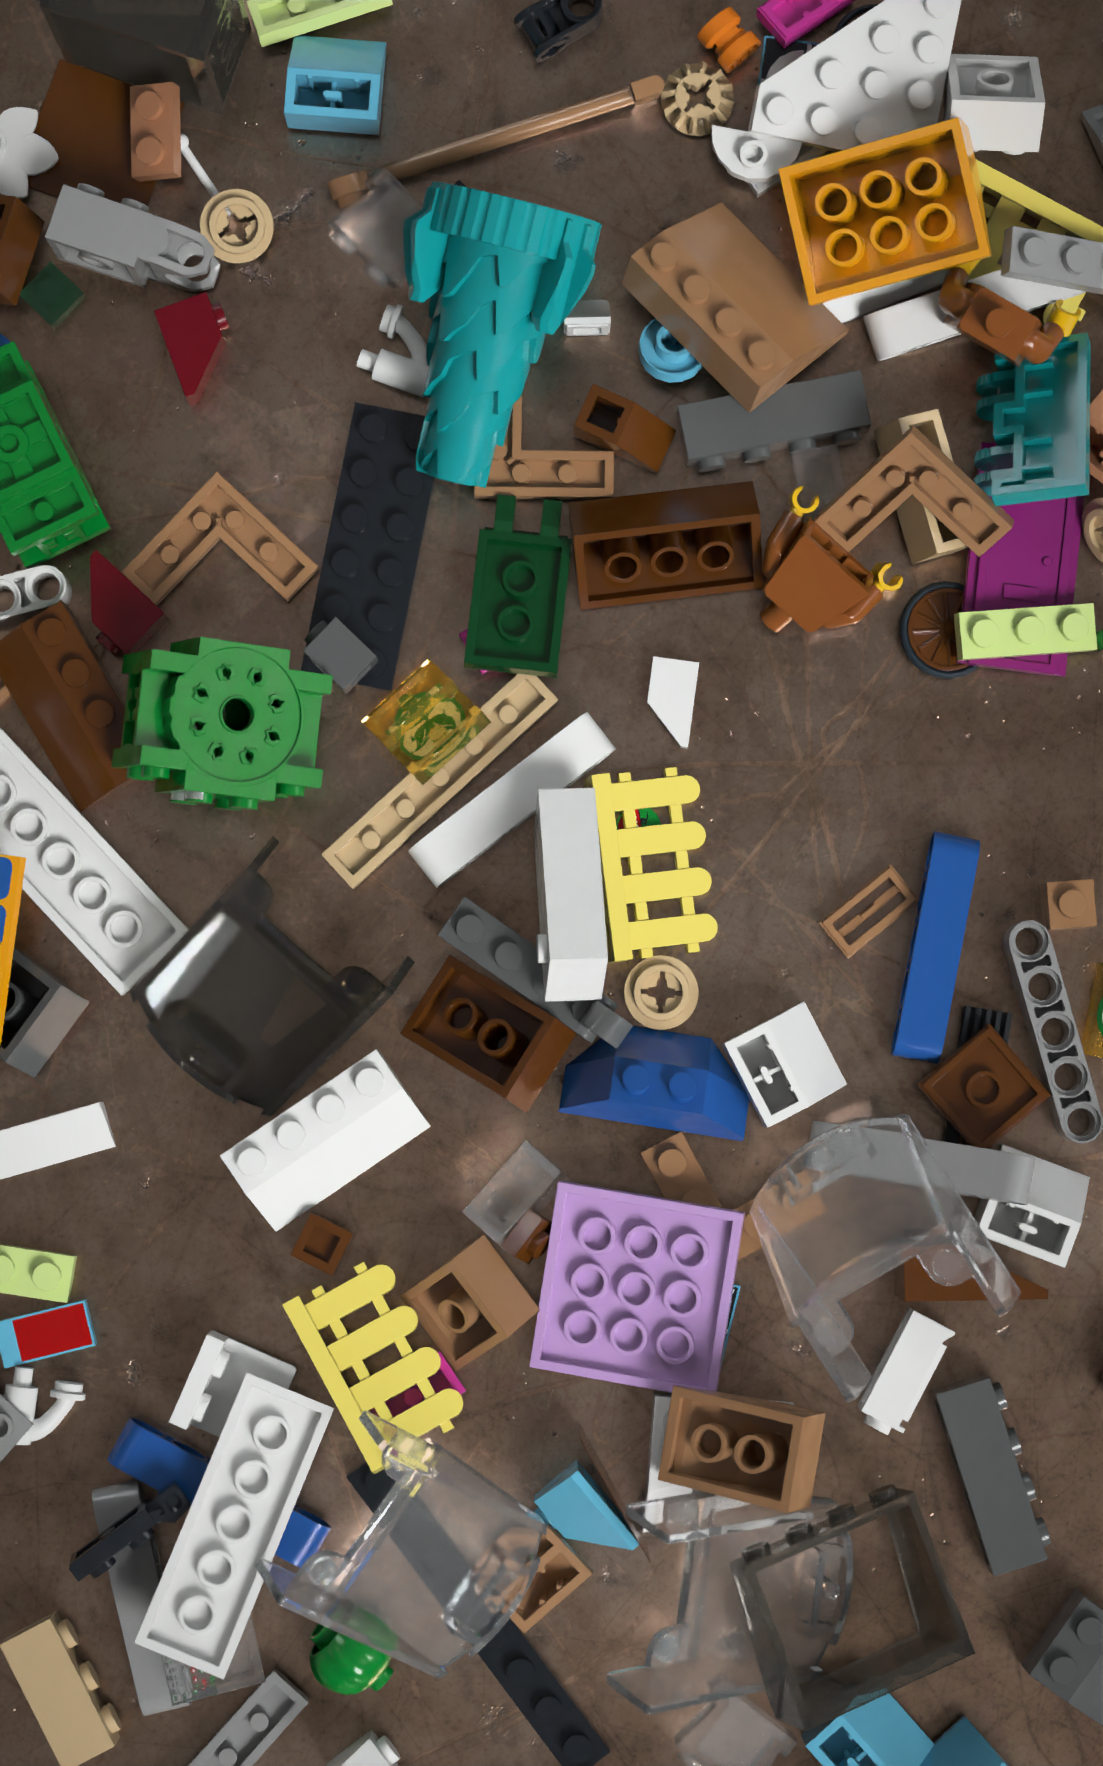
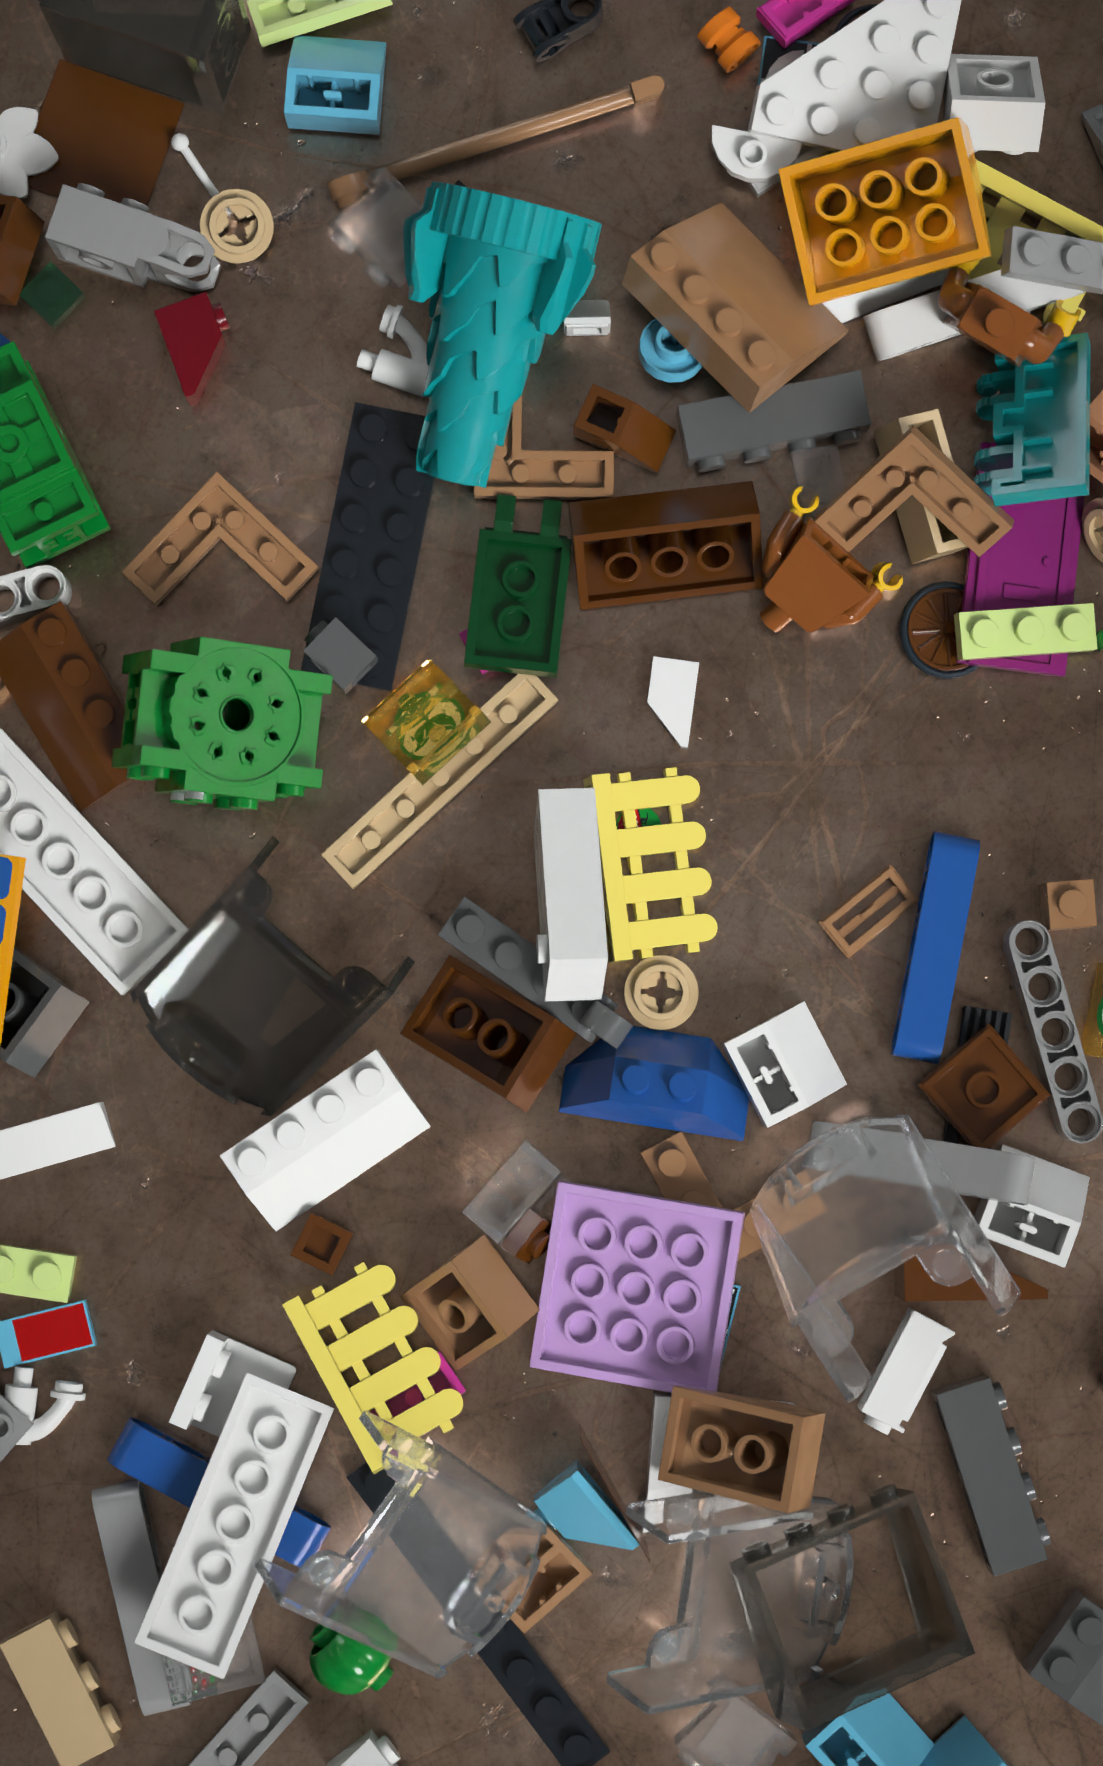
black hinge [69,1480,191,1582] -> none
dark red slope [90,550,169,657] -> none
nougat plate [130,82,181,182] -> none
white beam [408,712,616,888] -> none
tan gear [661,61,734,136] -> none

